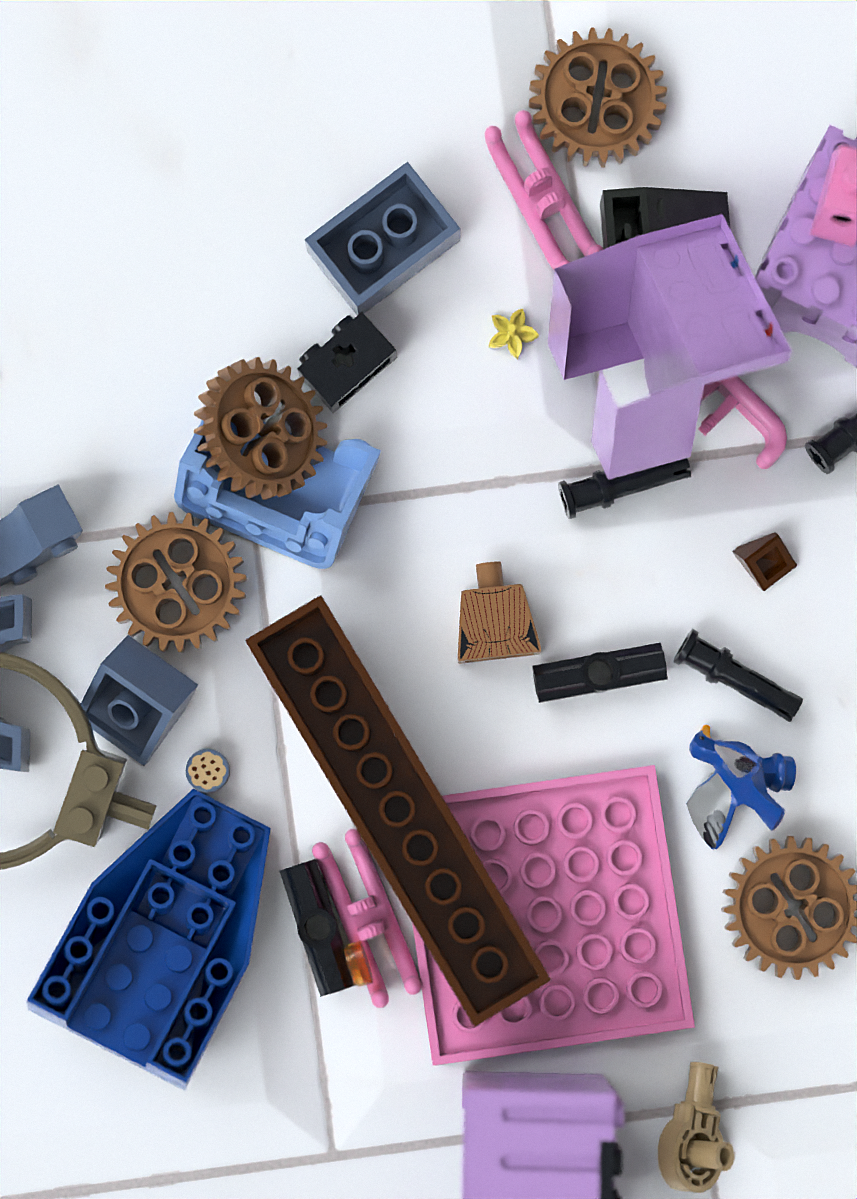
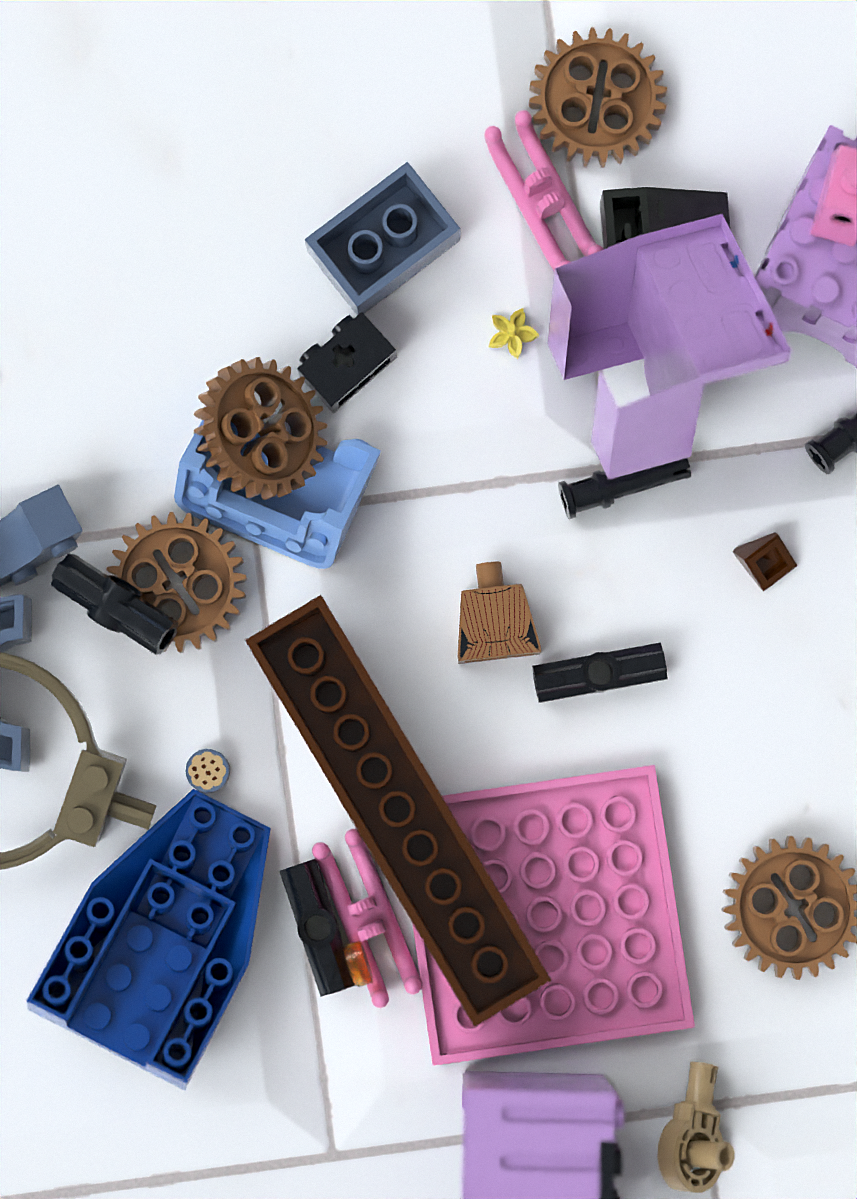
sand blue slope [81,635,198,766] -> none
black pin [673,628,803,722] -> none
blue animal [686,725,796,849] -> none
bright pink piece [698,376,787,469] -> none
none -> black piece [51,553,179,655]

